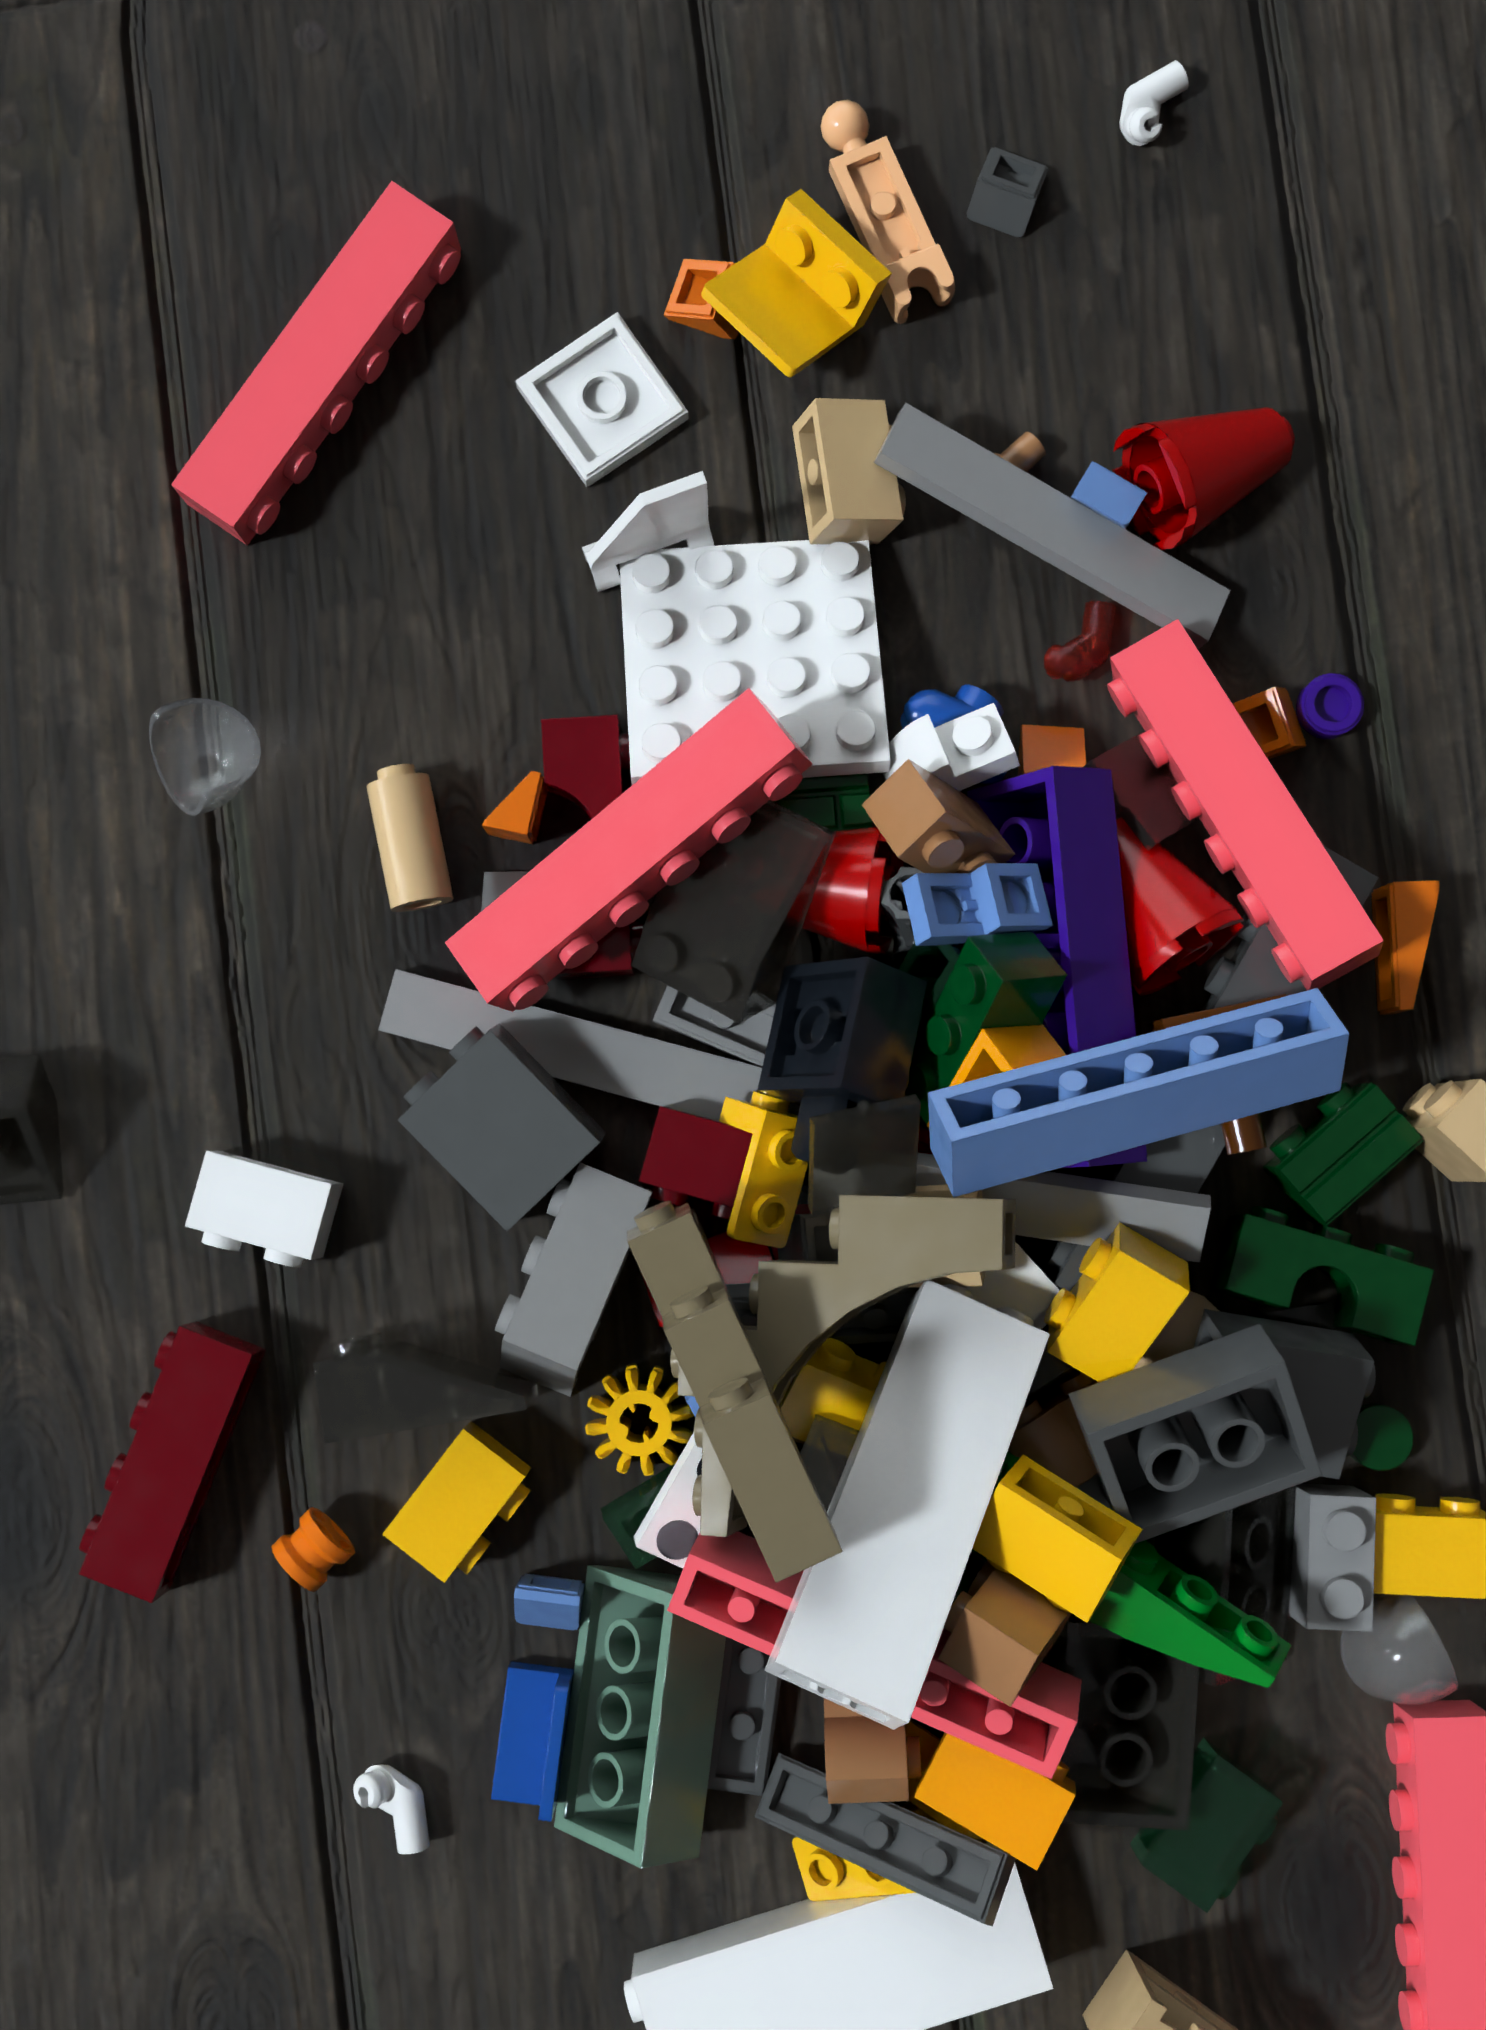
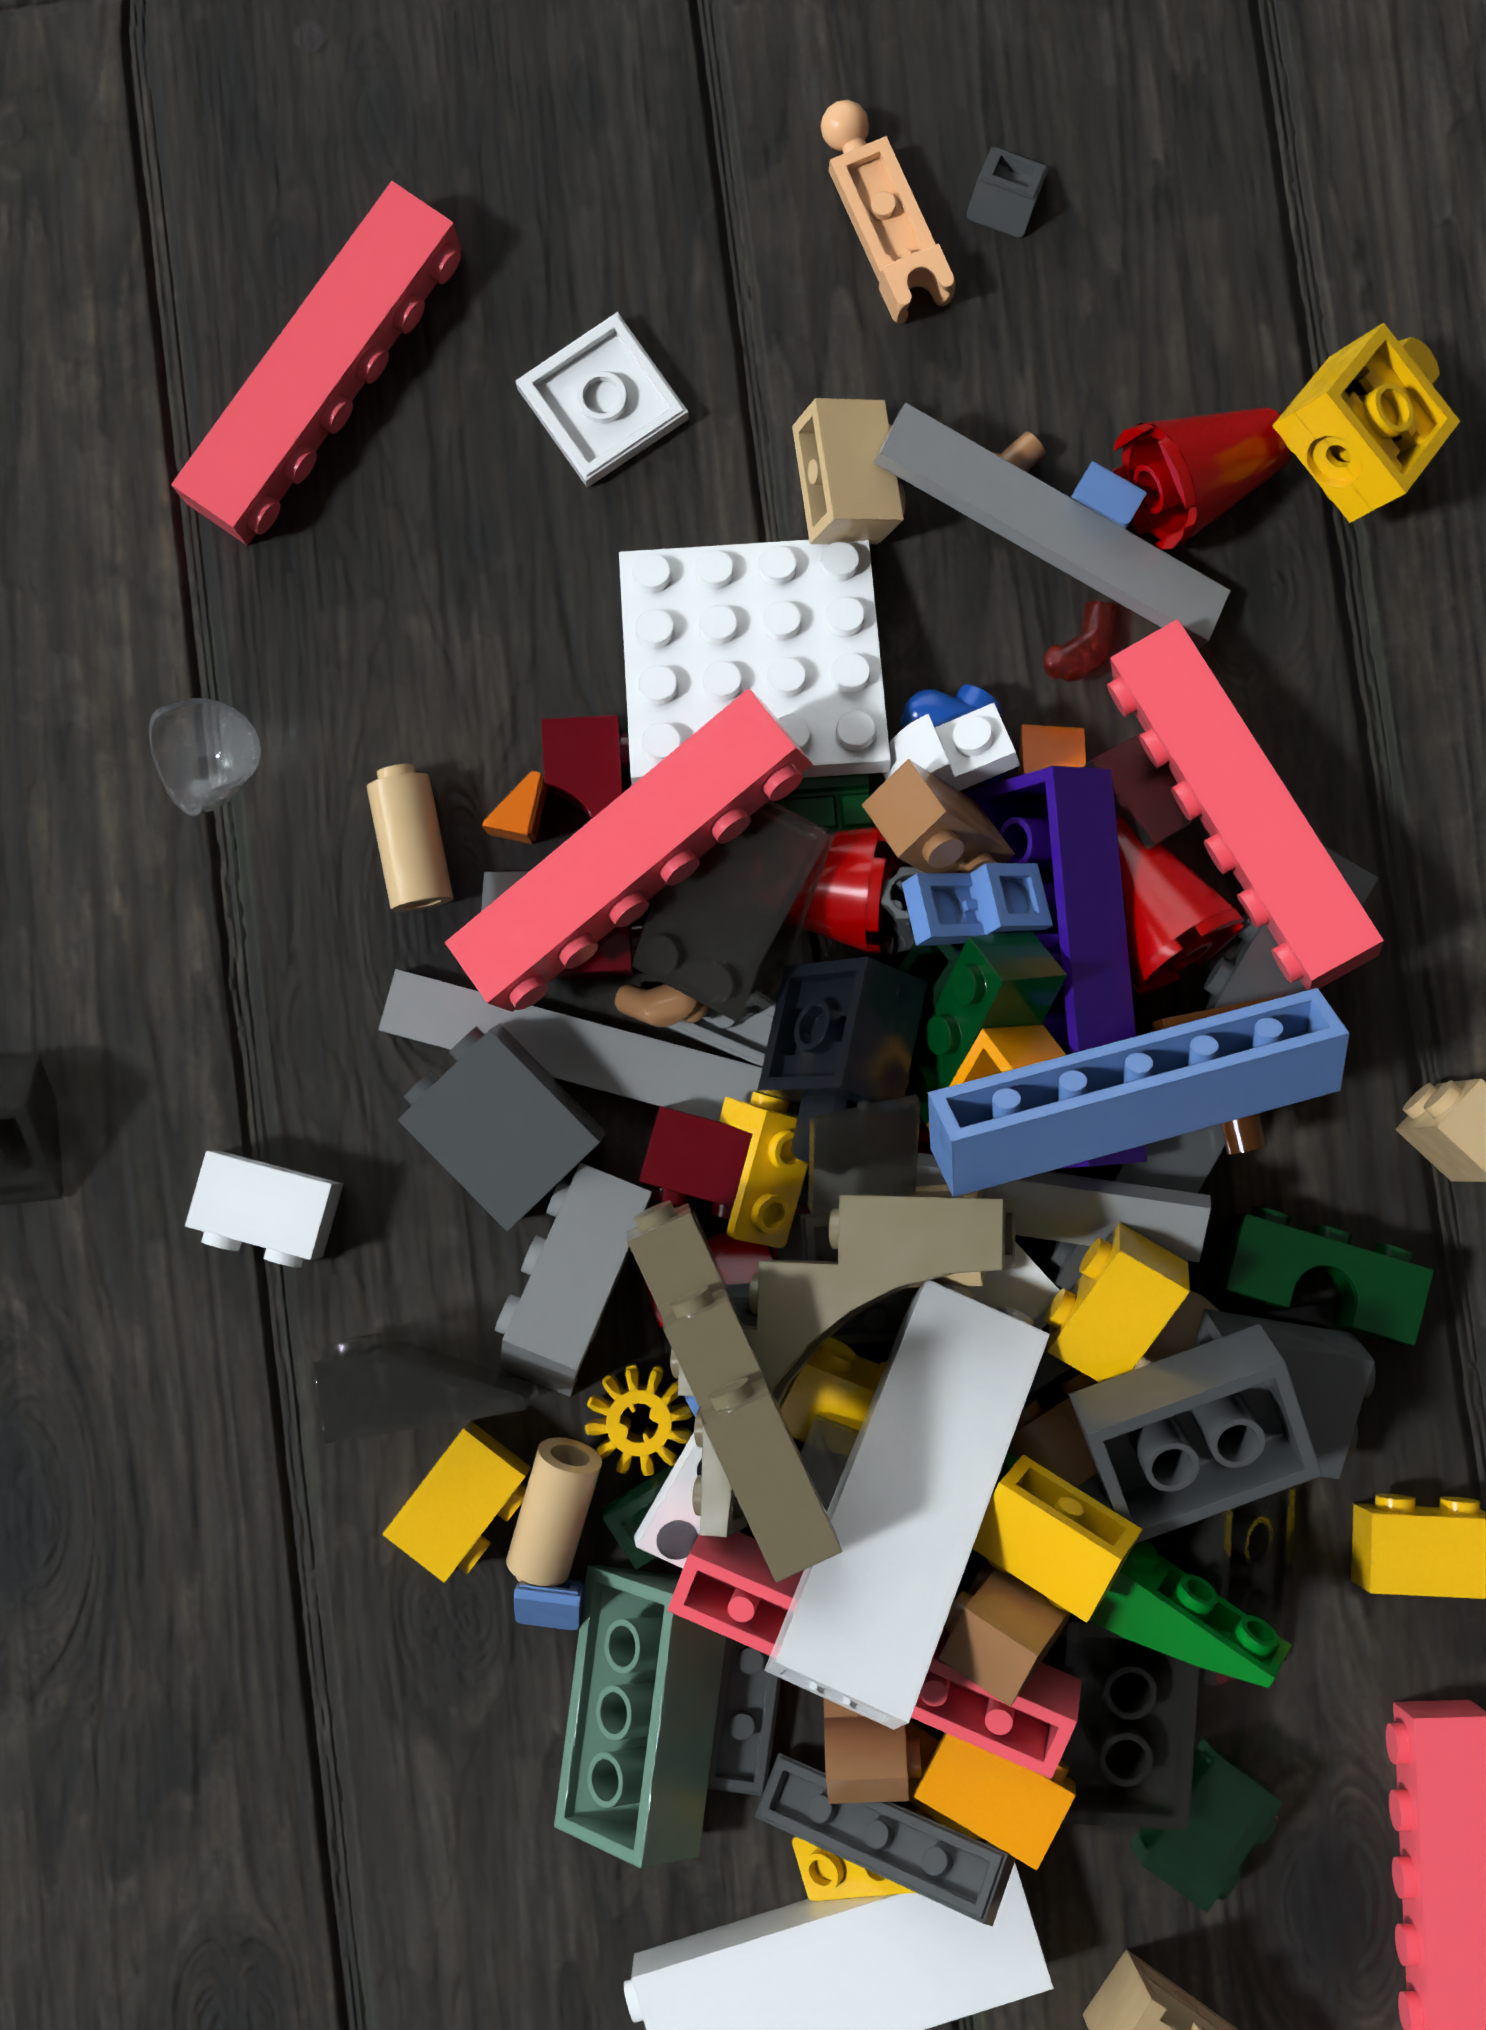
dark red brick [79,1321,266,1603] -> none
orange wheel [271,1507,355,1592] -> none
white arm [353,1764,430,1854] -> none
blue panel [491,1661,574,1822] -> none
white flag [582,471,715,592] -> none
orange slope [664,259,739,340] -> none
yellow bracket [701,189,892,377] -> none
white arm [1119,60,1189,146] -> none
orange slope [1232,687,1306,759] -> none
dark green brick [1263,1082,1423,1226] -> none
light grey brick [1286,1483,1376,1632] -> none
dark purple tile [1296,673,1364,739] -> none
clear helmet [1340,1594,1458,1706] -> none
dark green tile [1351,1403,1413,1471] -> none
orange slope [1371,881,1440,1015] -> none
none -> tan brick [506,1437,602,1587]
none -> medium nougat arm [615,979,709,1027]
none -> yellow brick [1272,323,1460,523]

